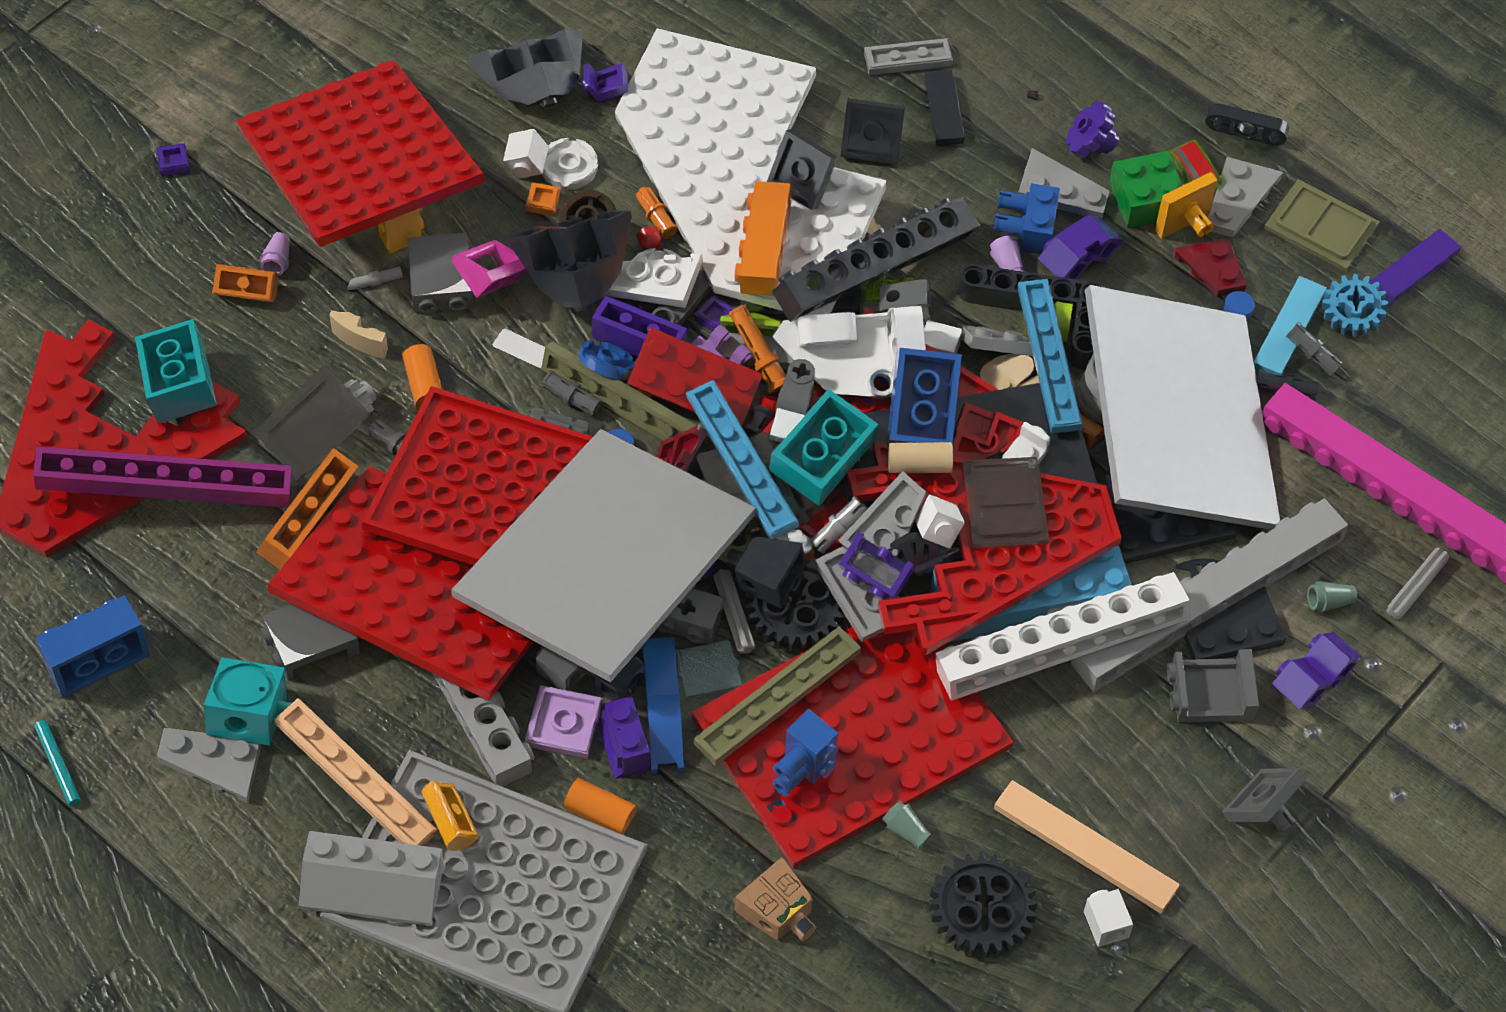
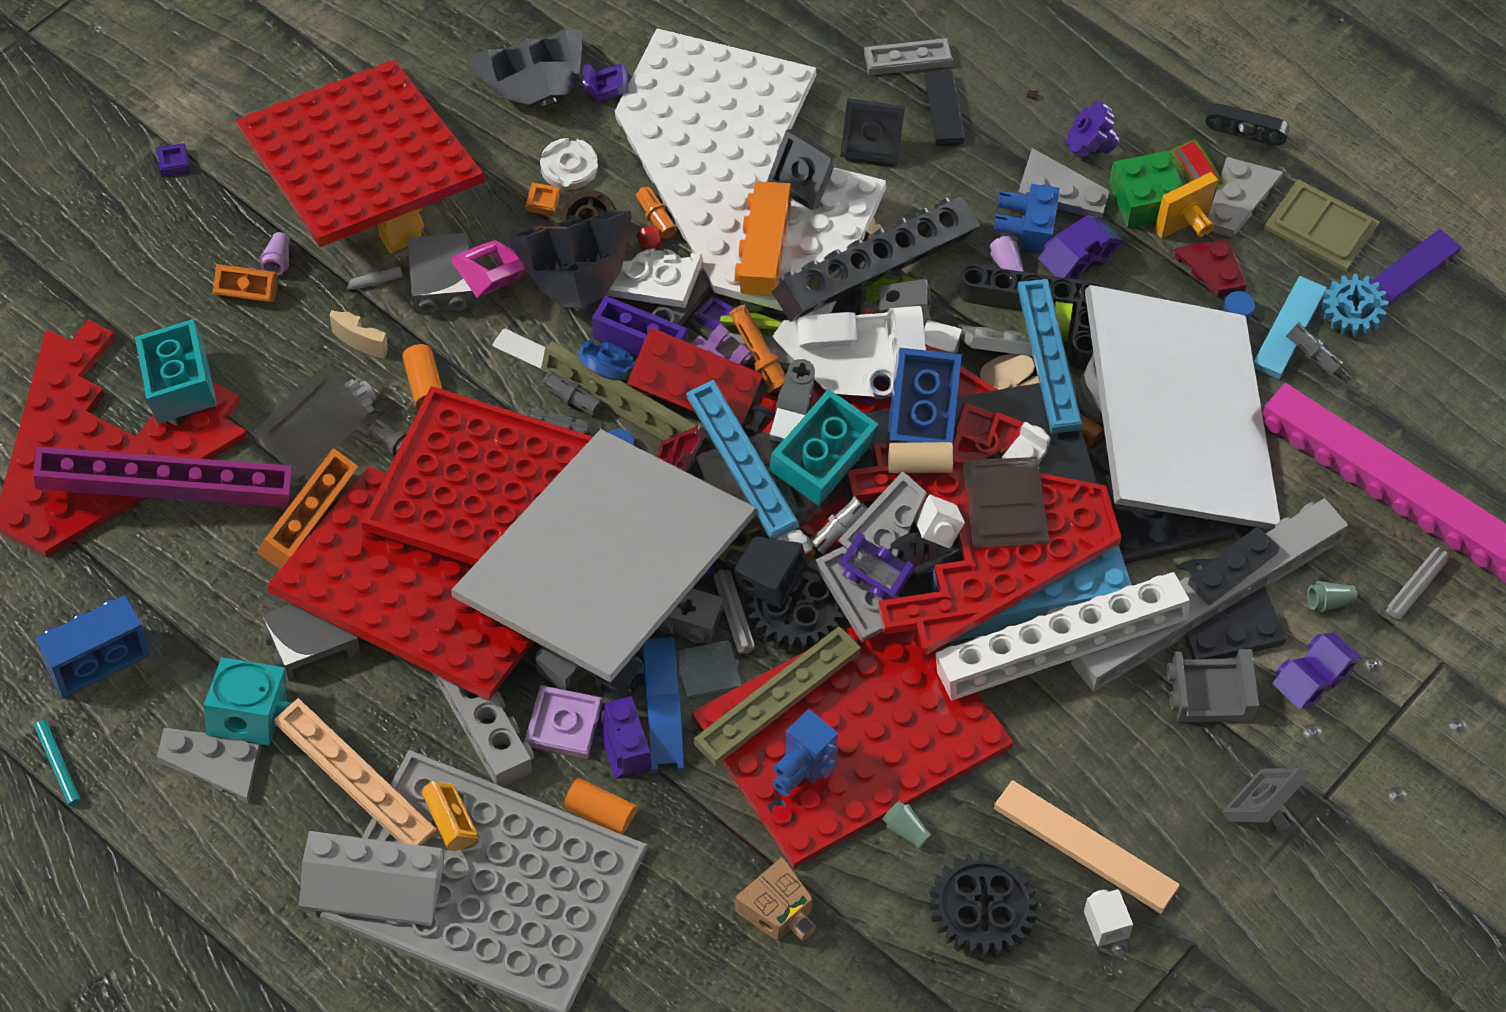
white brick [503,129,549,179] -> none
black pin [1256,370,1319,401] -> none
none -> black plate [1188,526,1280,606]

